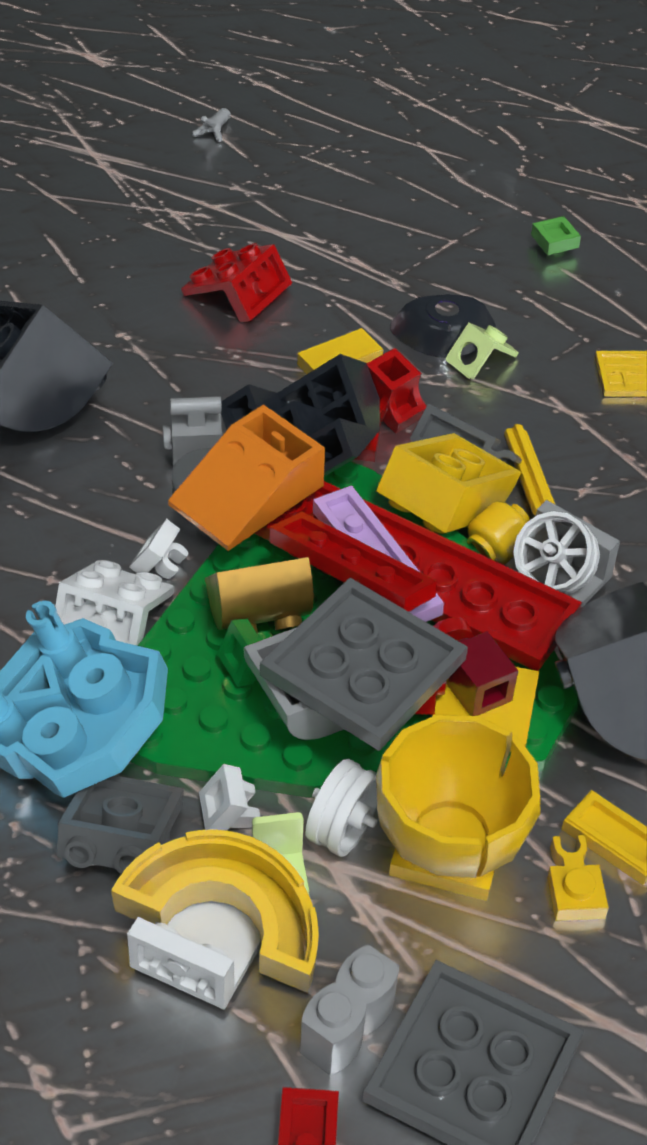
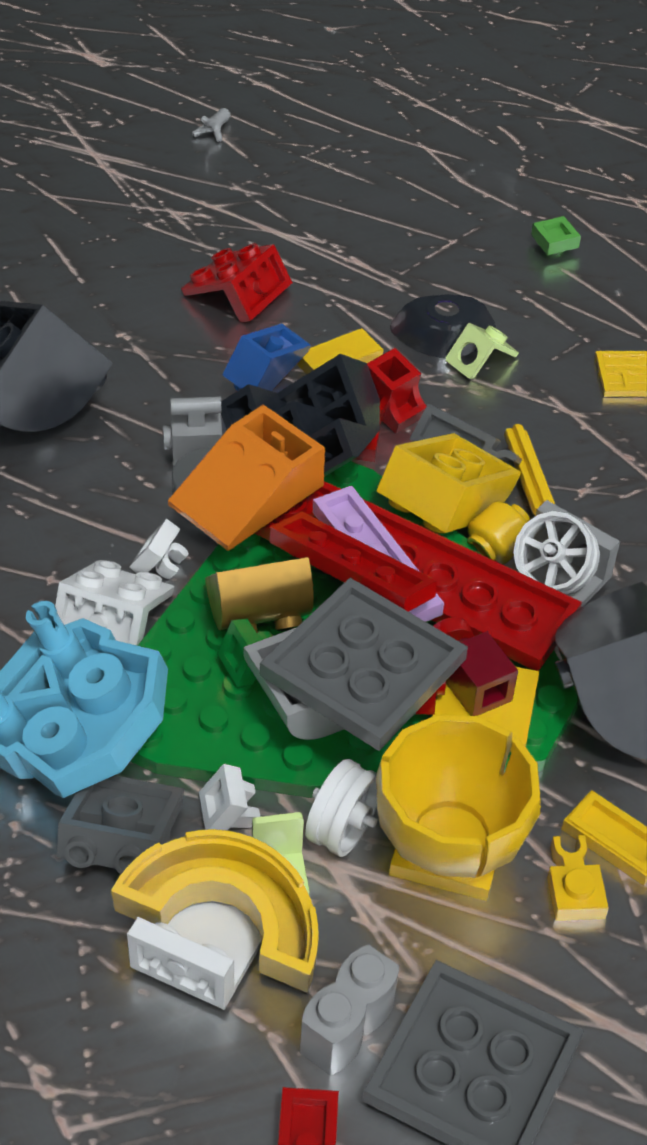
none -> blue slope [222,323,311,391]

